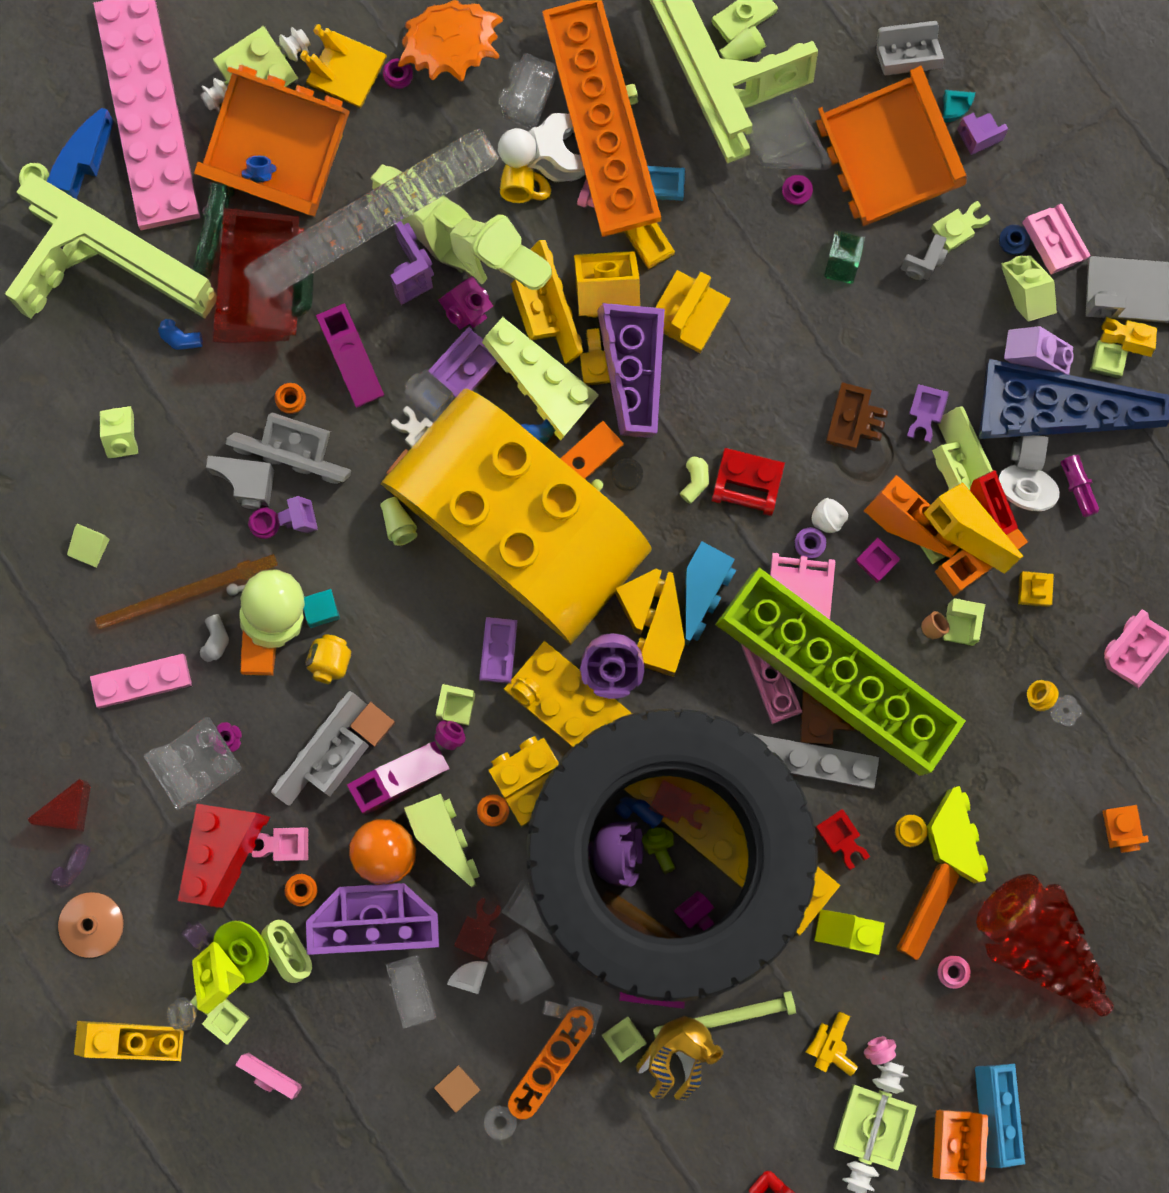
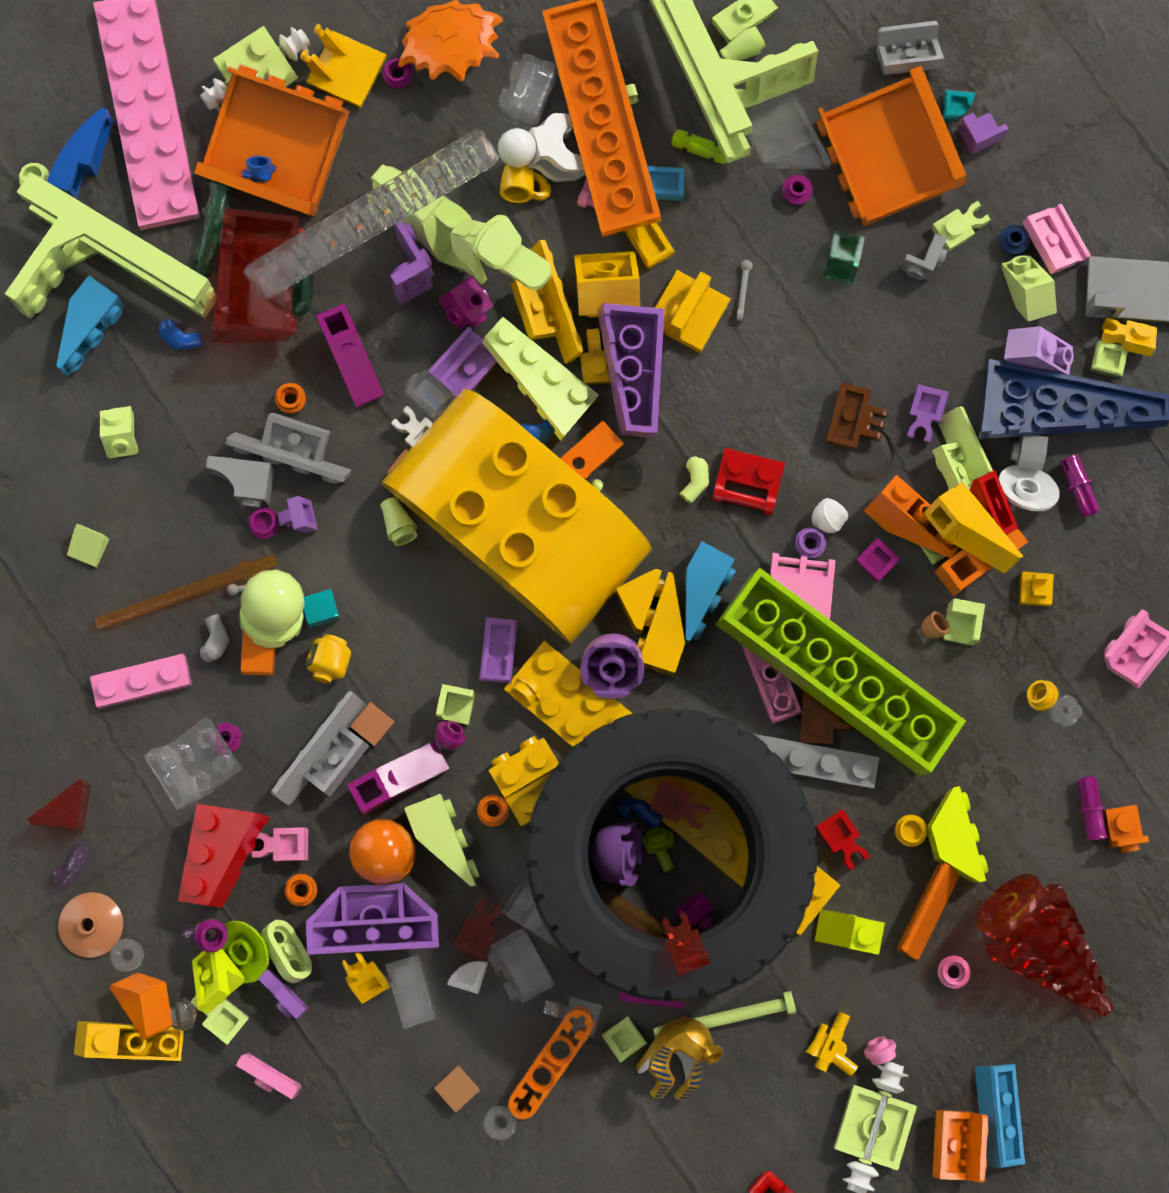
none -> dark azure slope [56,275,125,377]
none -> orange slope [109,973,173,1040]
none -> clear plate [110,939,144,972]
none -> magenta plate [194,919,228,953]
none -> medium lavender plate [259,969,310,1019]
none -> yellow plate [342,952,390,1004]
none -> clear red plate [663,912,711,976]
none -> lime axle [672,129,726,164]
none -> light grey hinge [736,260,753,321]
none -> magenta axle [1078,776,1107,841]

